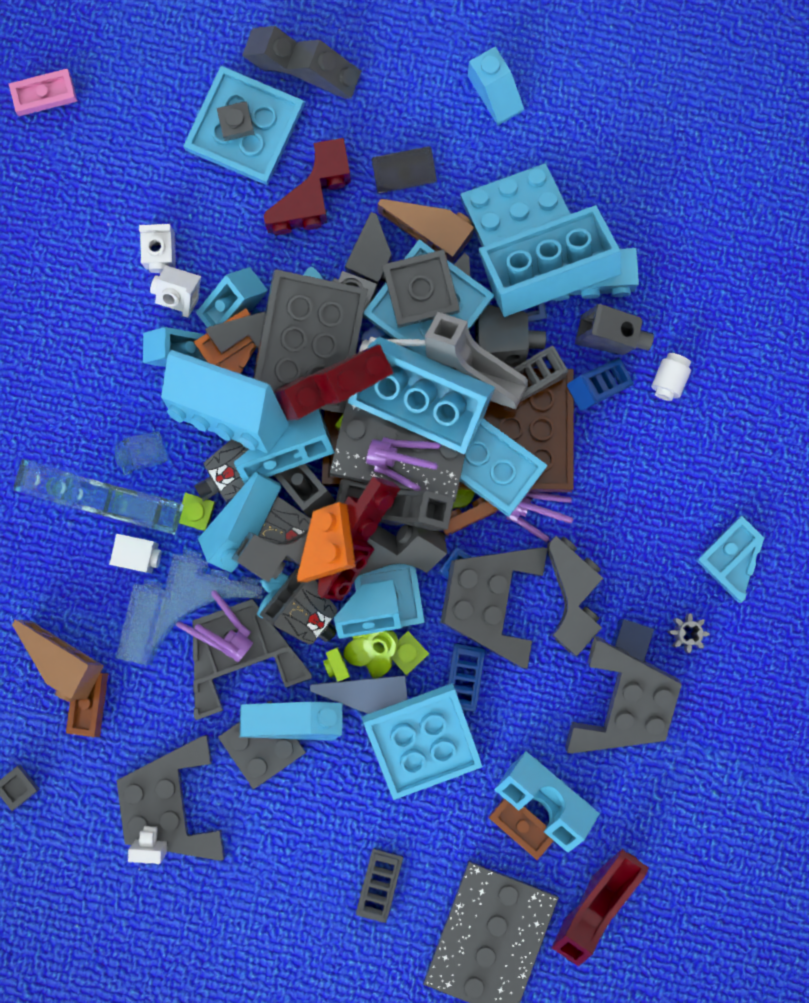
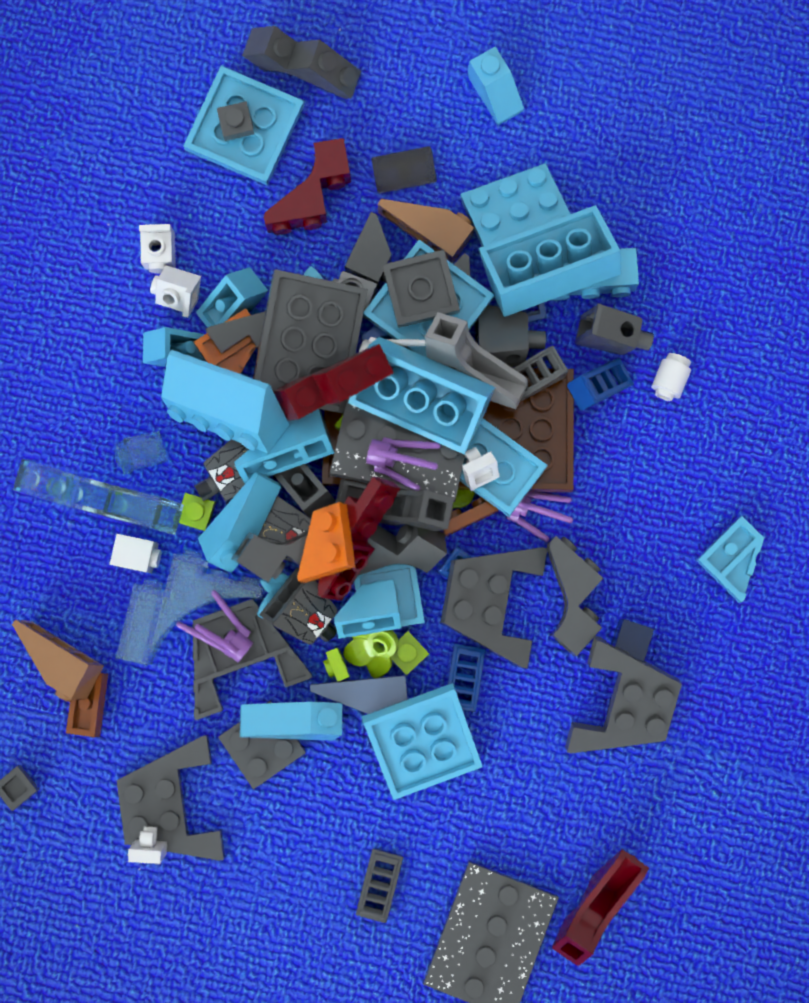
bright pink plate [9,69,77,116] -> none
dark orange plate [488,798,554,860] -> none
medium azure arch [494,751,600,853] -> none
light grey gear [667,613,710,653] -> none
none -> white tile [462,447,499,491]

